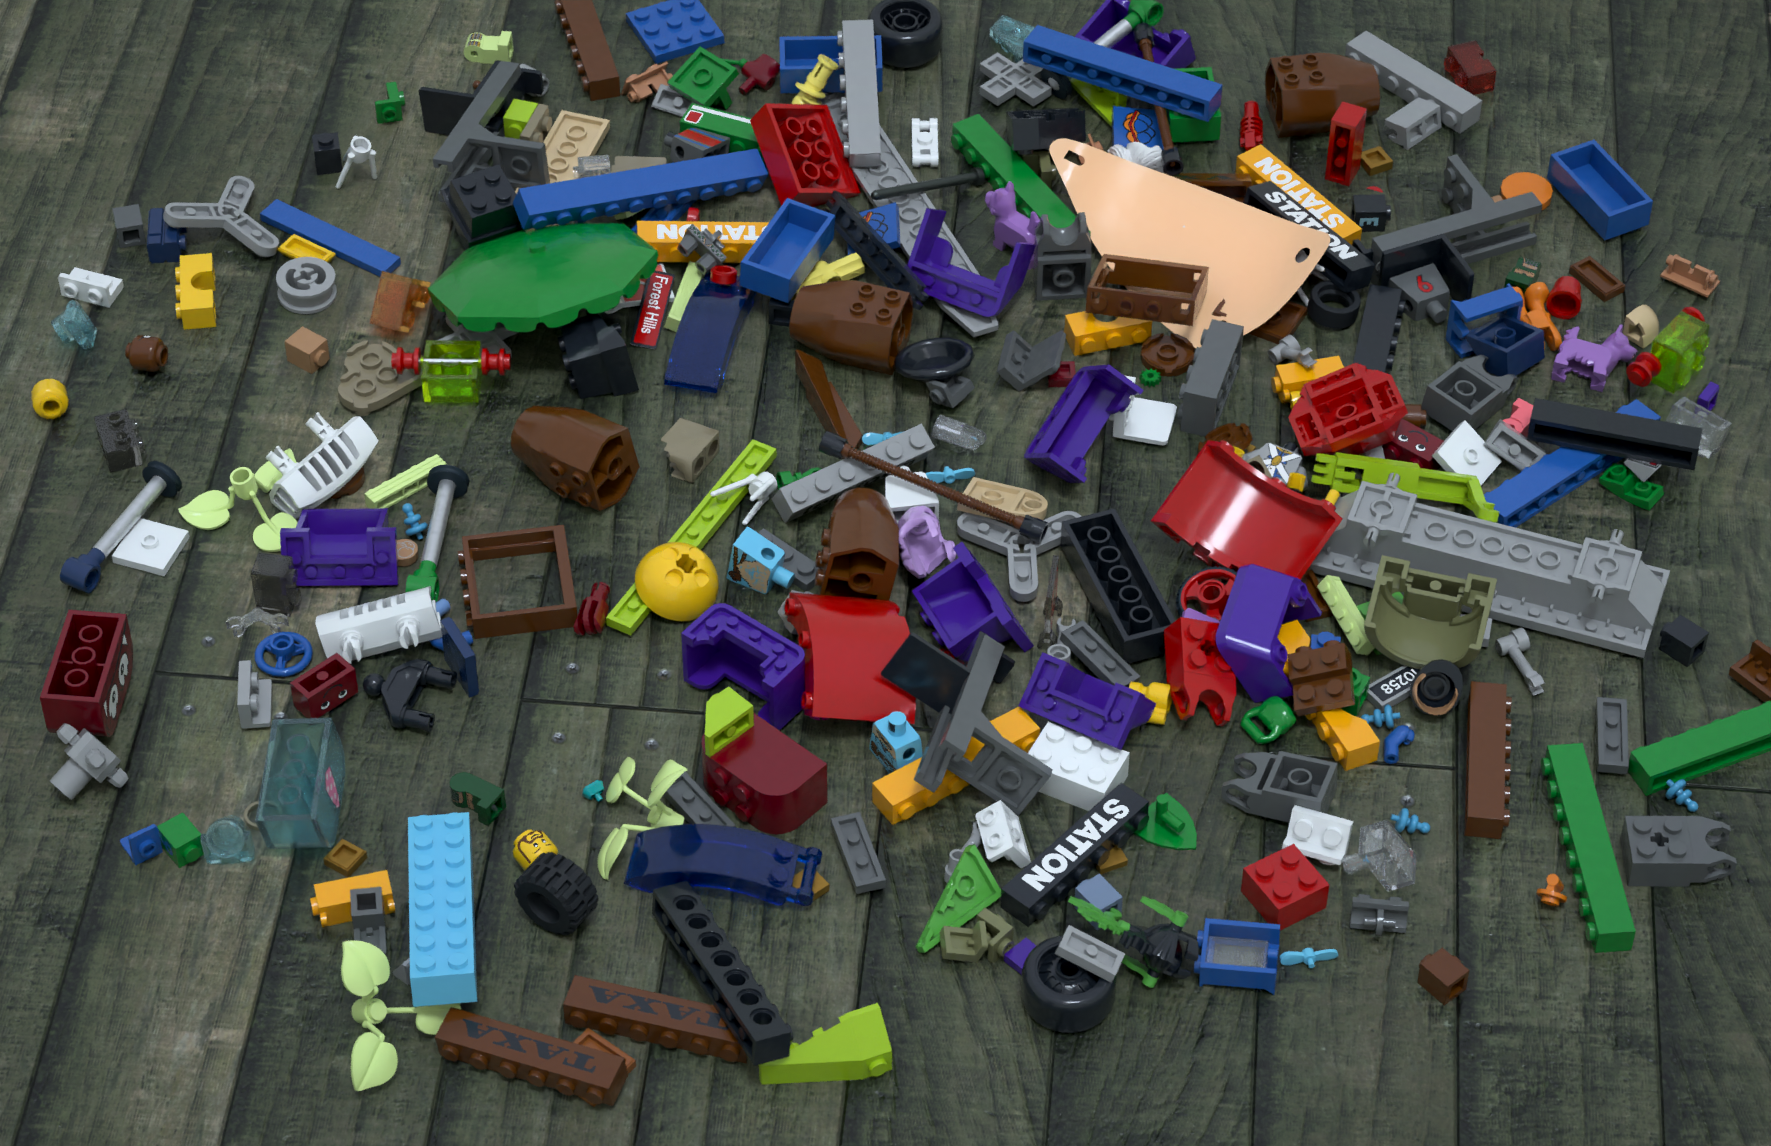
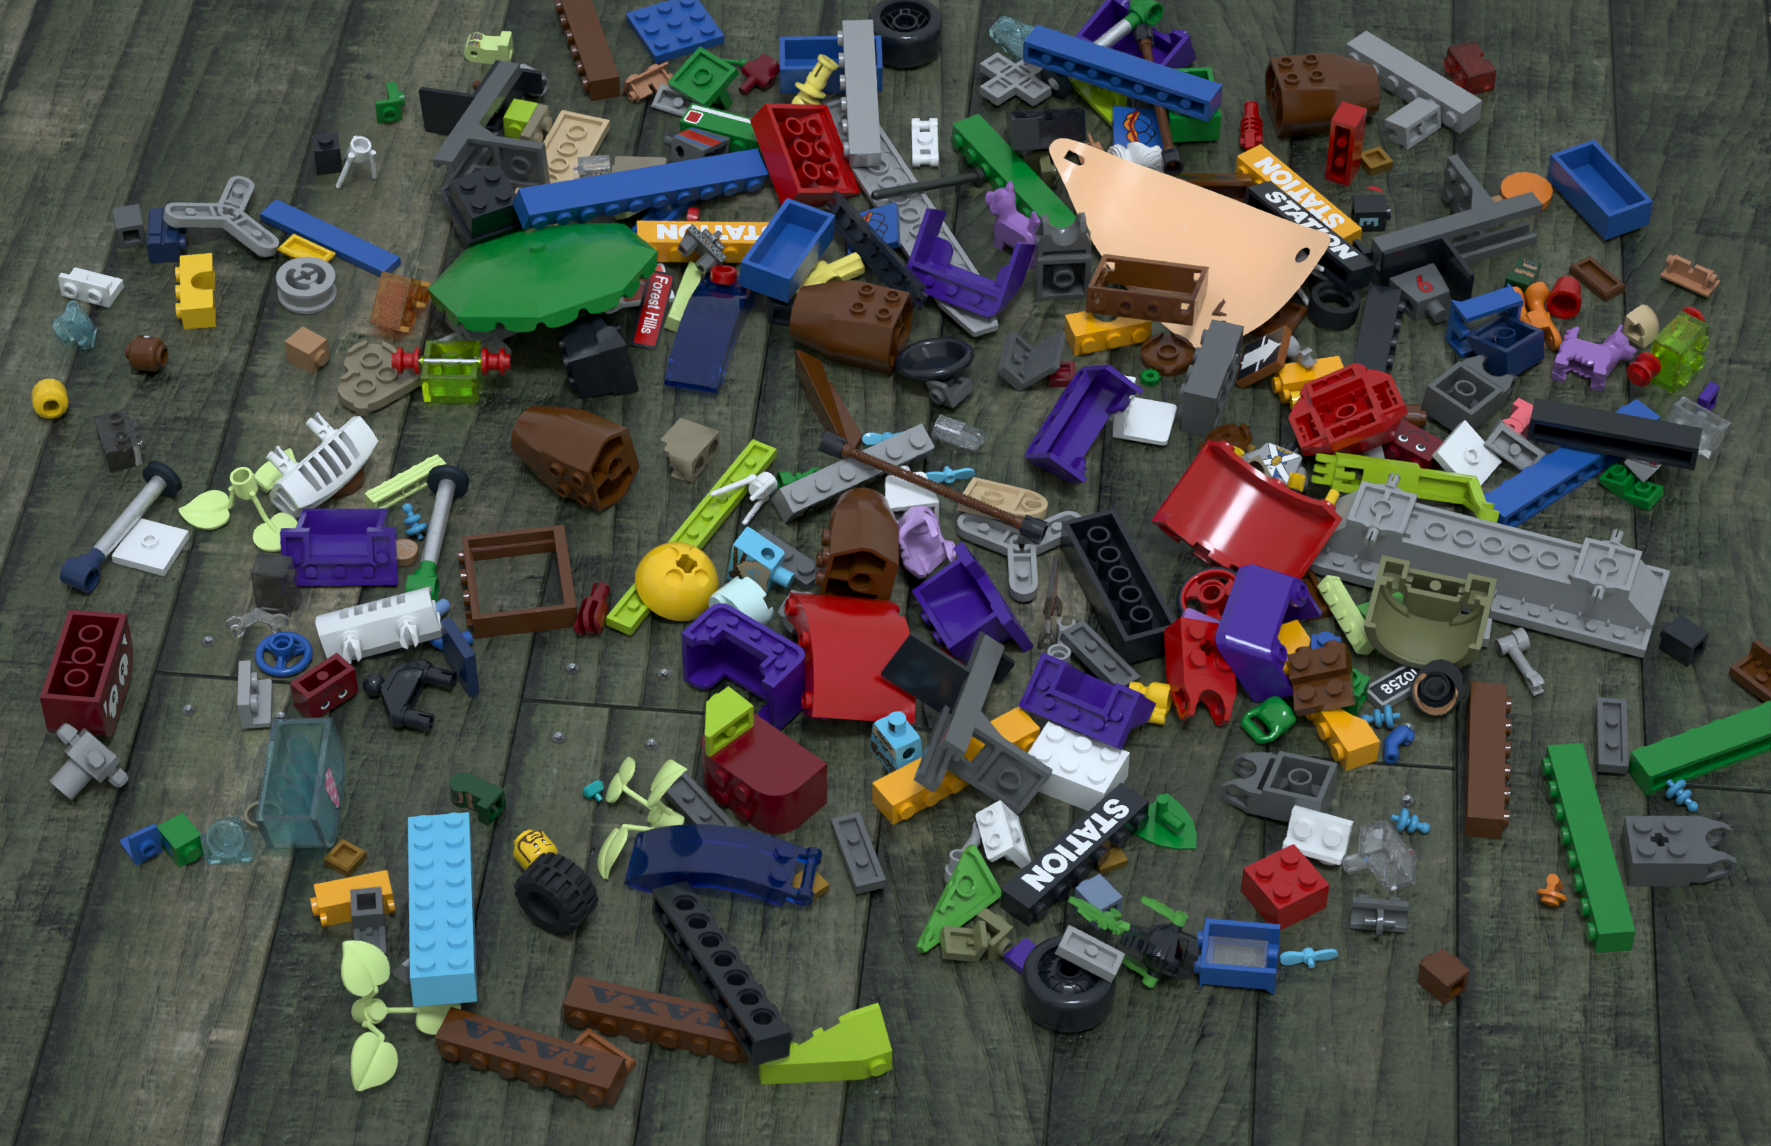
none -> light aqua brick [709,576,774,626]
none -> tile [1235,325,1292,389]

